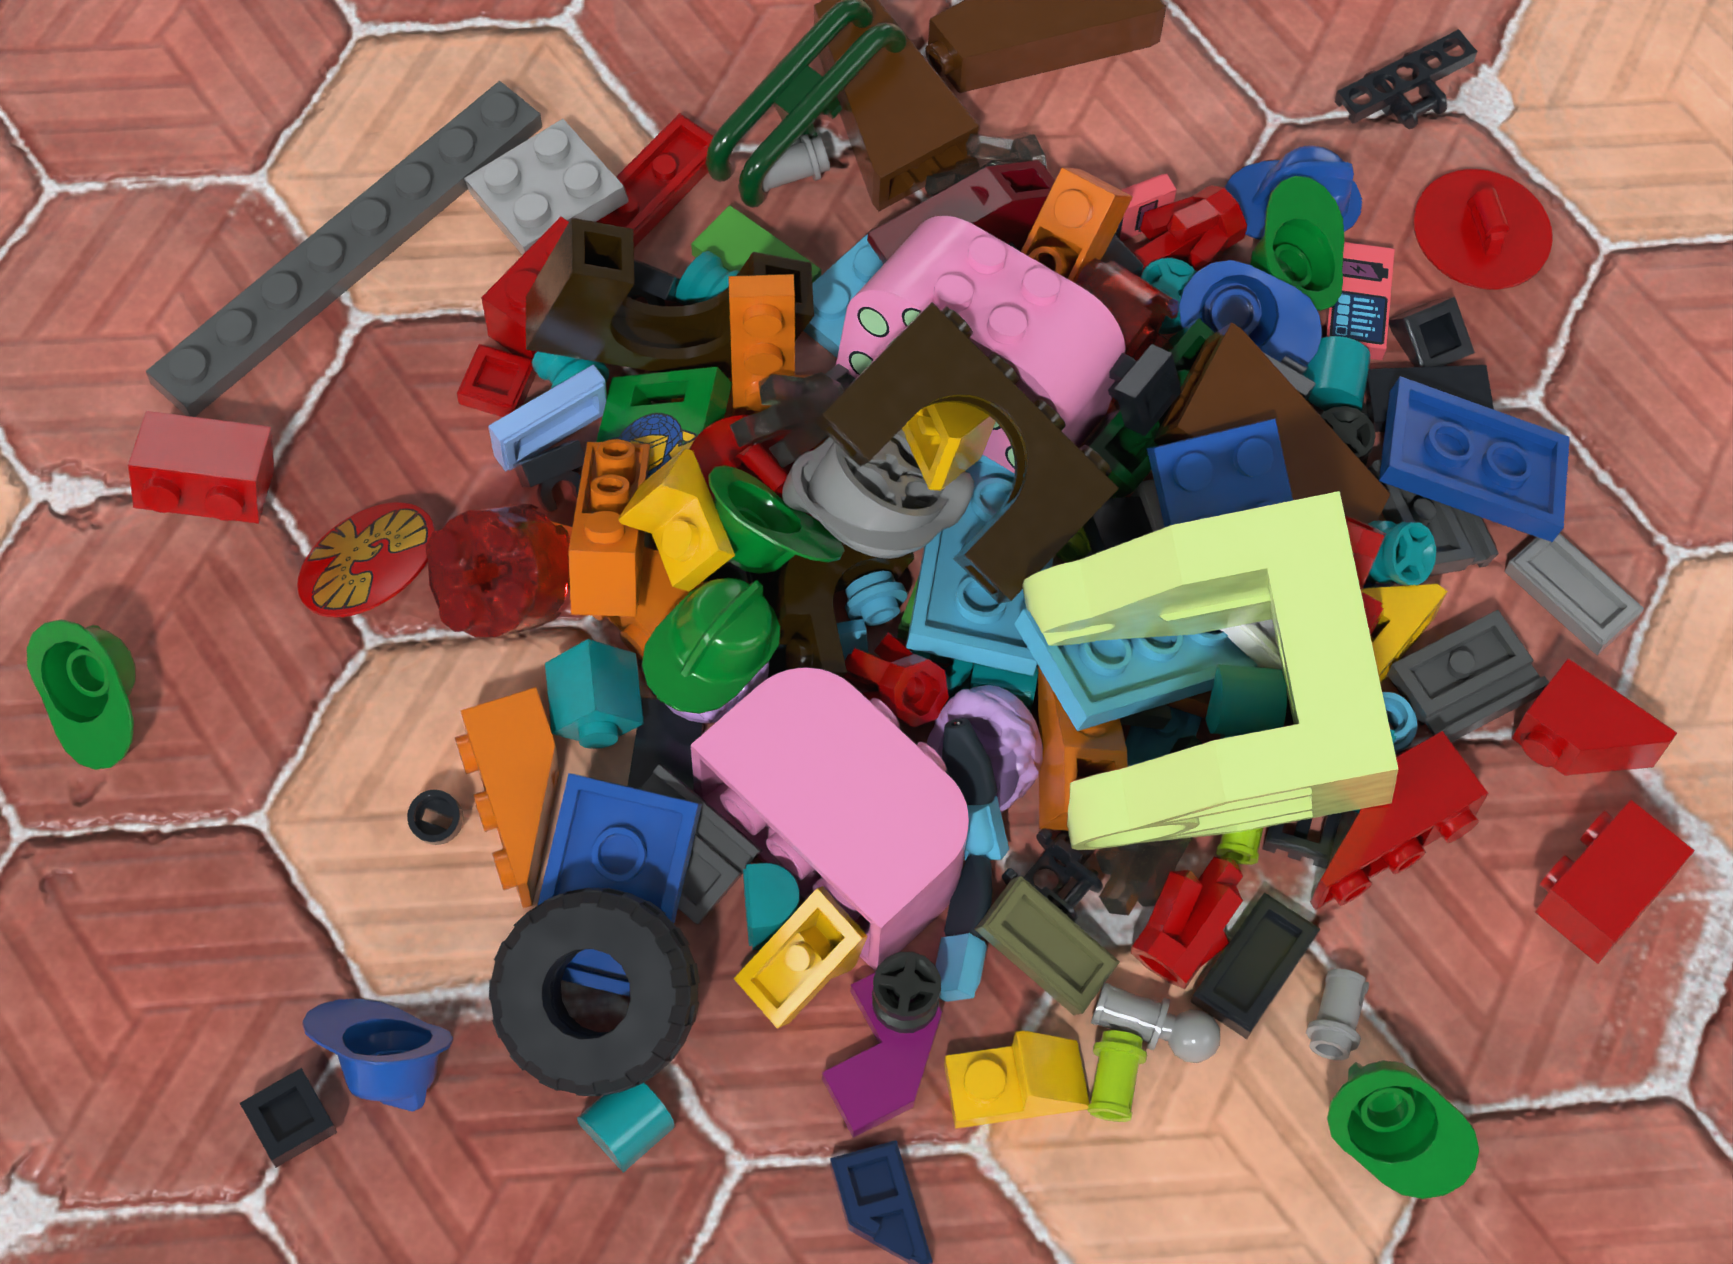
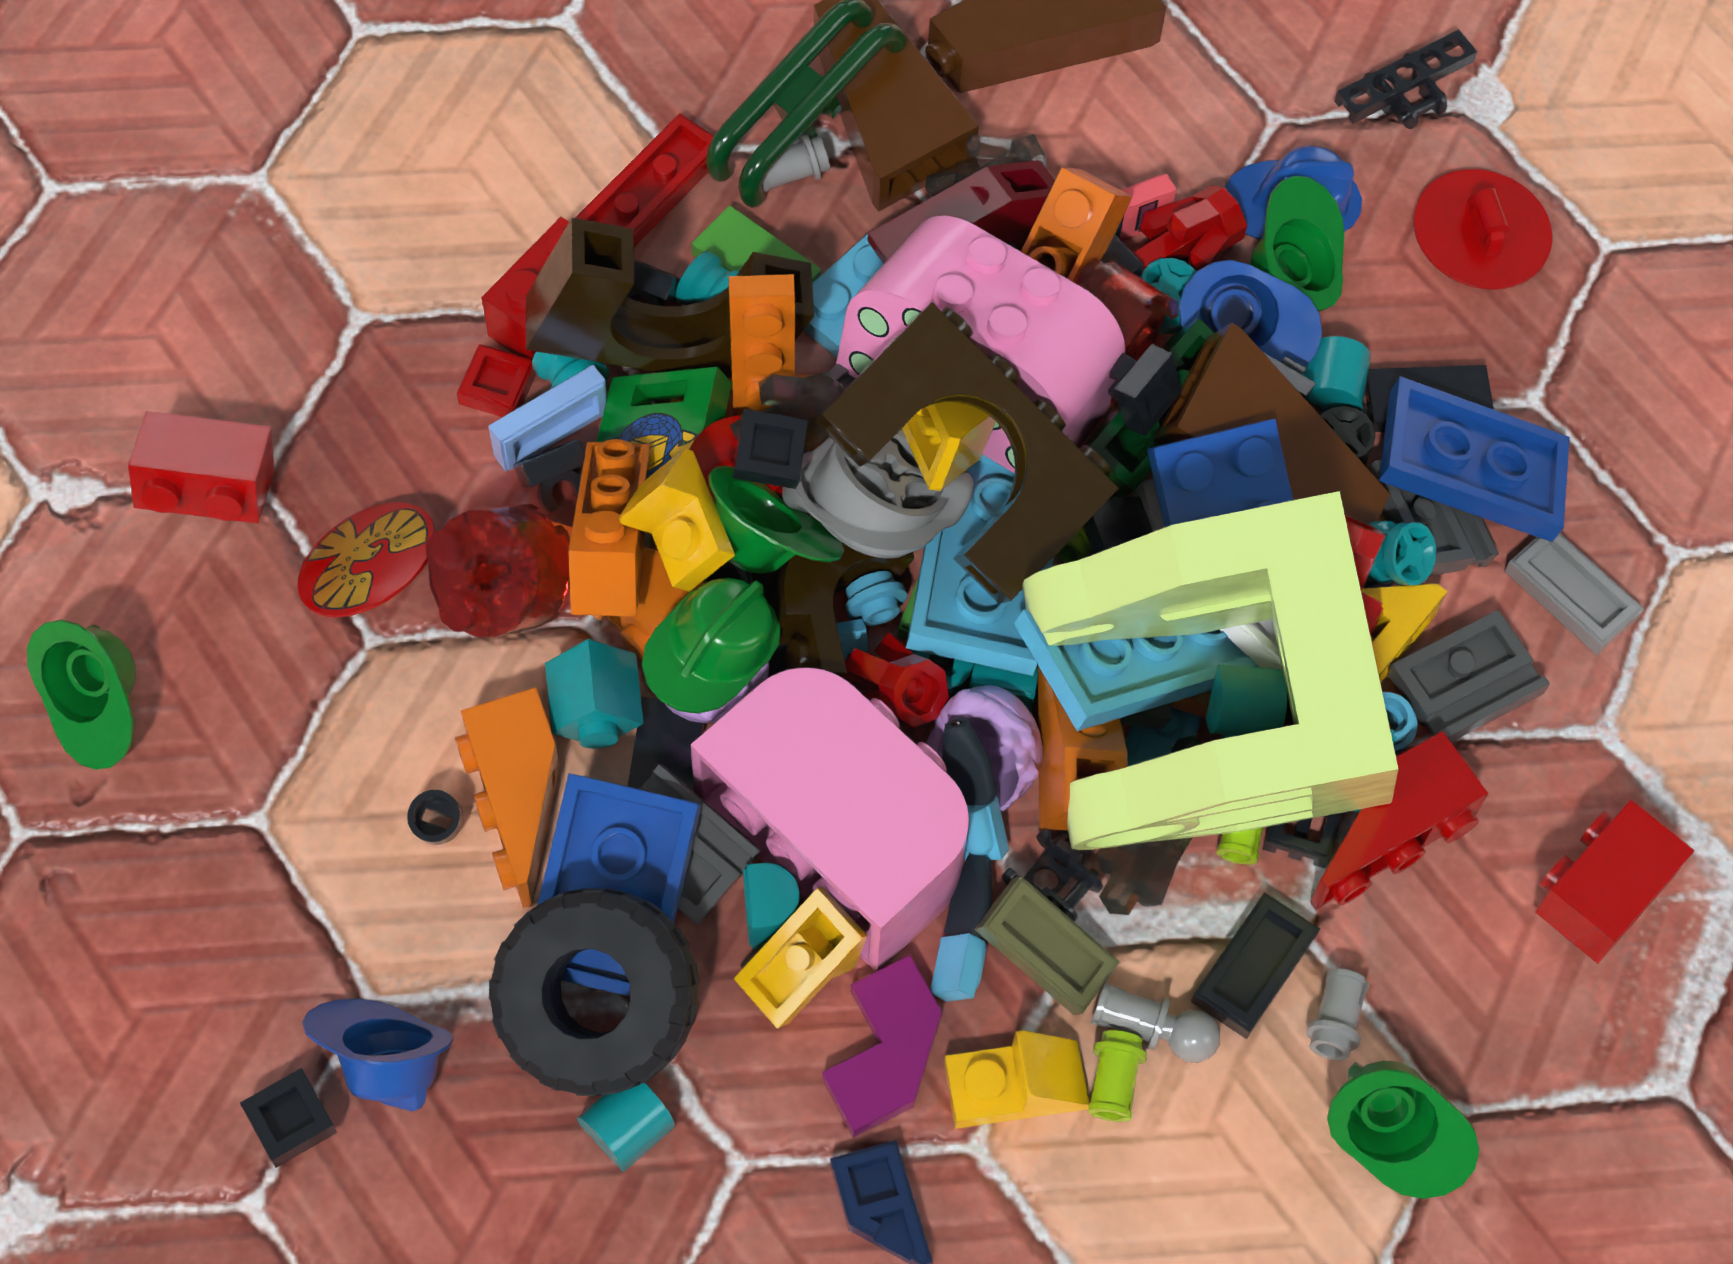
dark grey plate [146,81,542,417] -> none
light grey plate [464,119,629,255] -> none
pearl dark grey wheel [872,952,941,1033] -> none
red rock [1131,857,1243,990] -> none
tile [1324,242,1395,360] -> none
black slope [1388,297,1475,367] -> none
red slope [1511,658,1677,776] -> none
none -> black tile [732,409,808,489]

